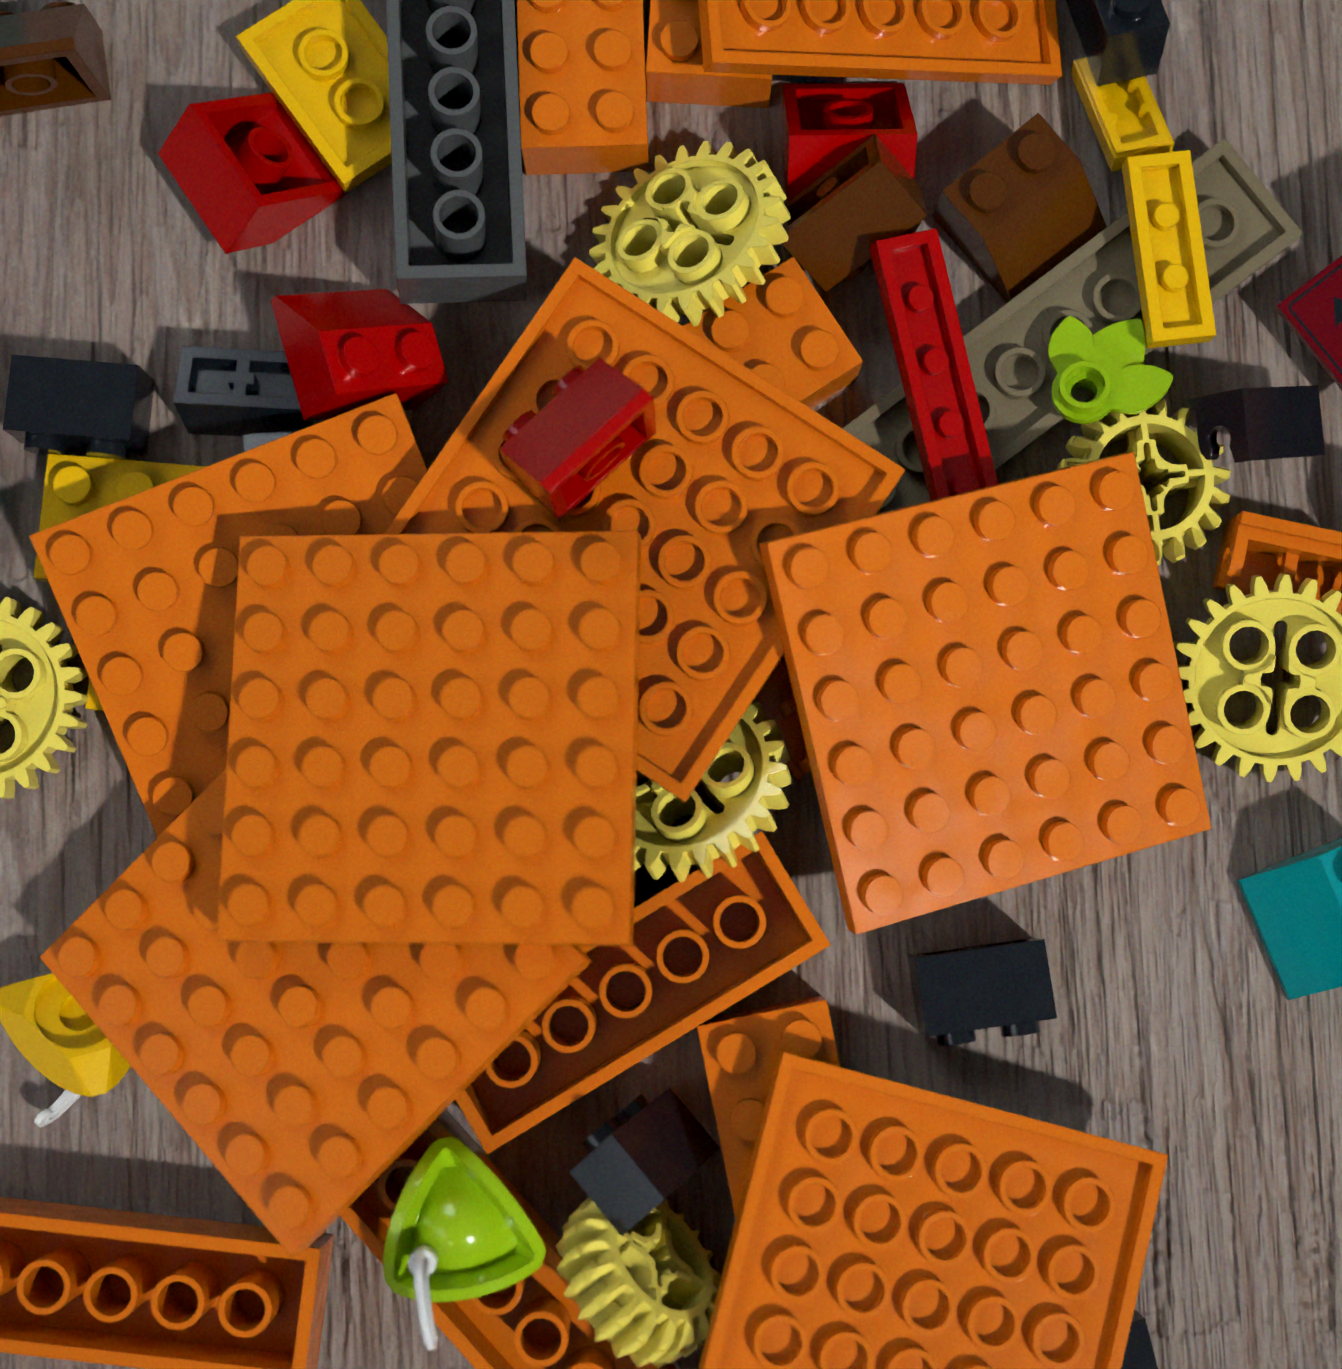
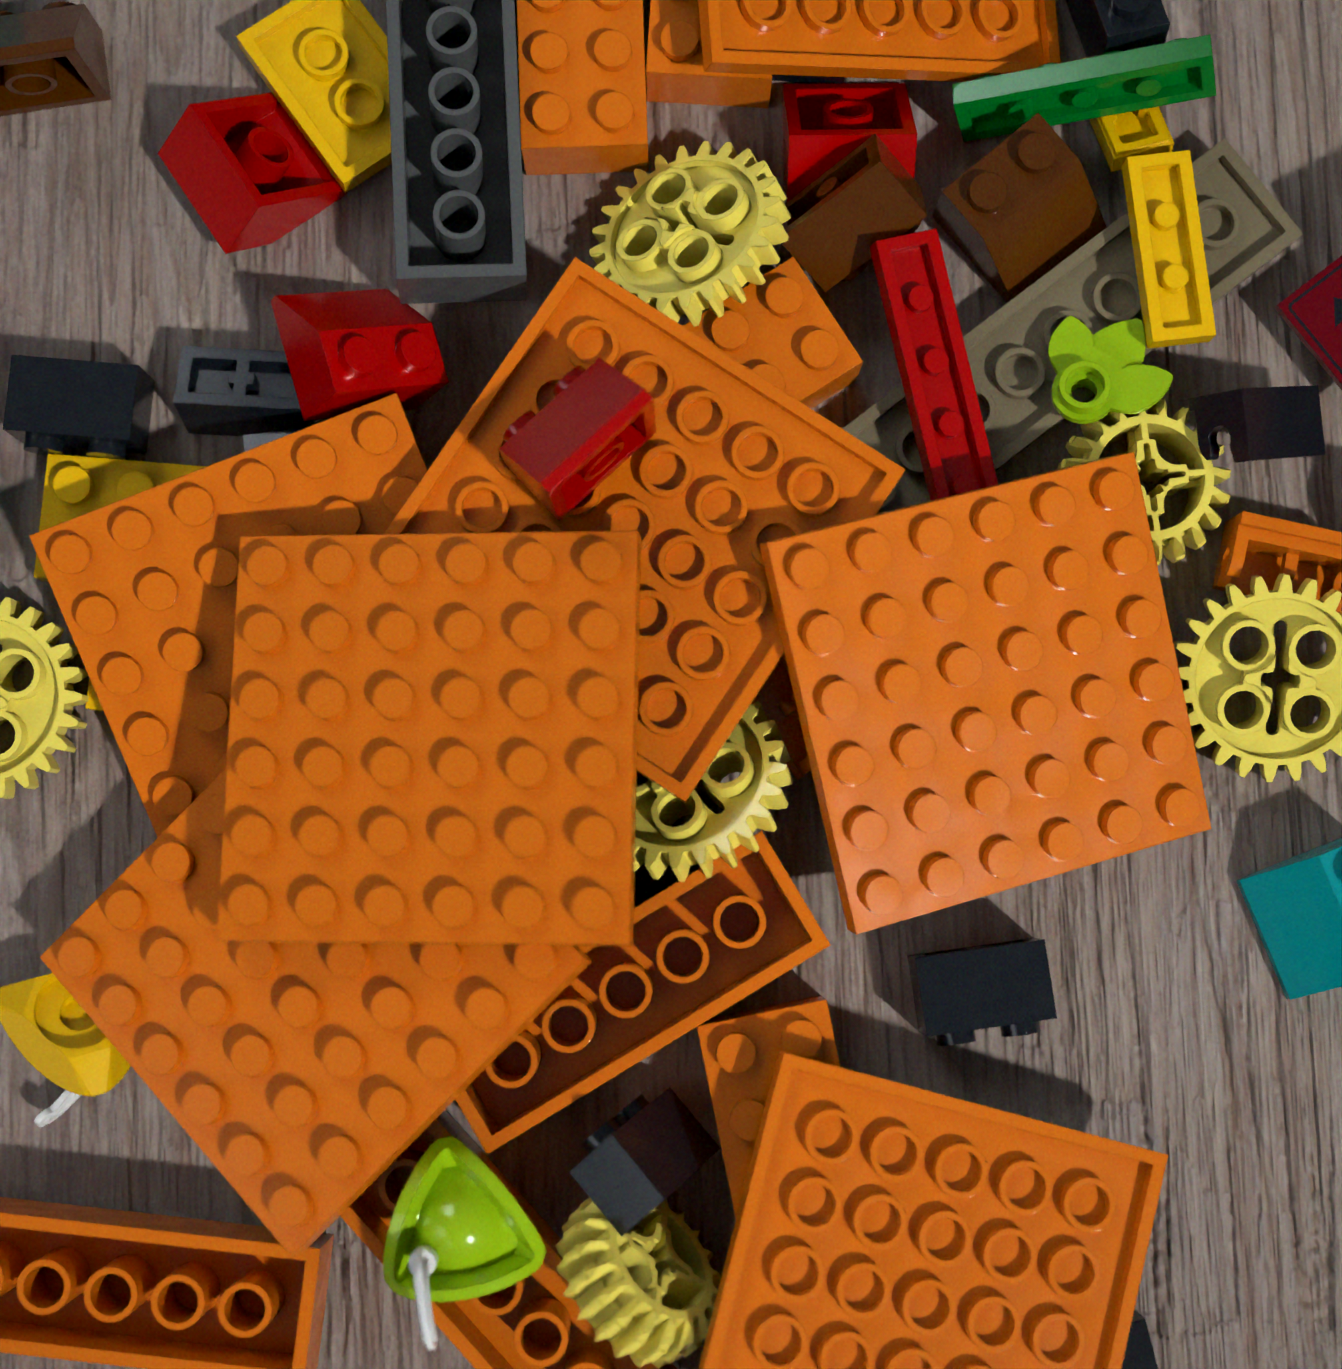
none -> green plate [952,34,1216,142]

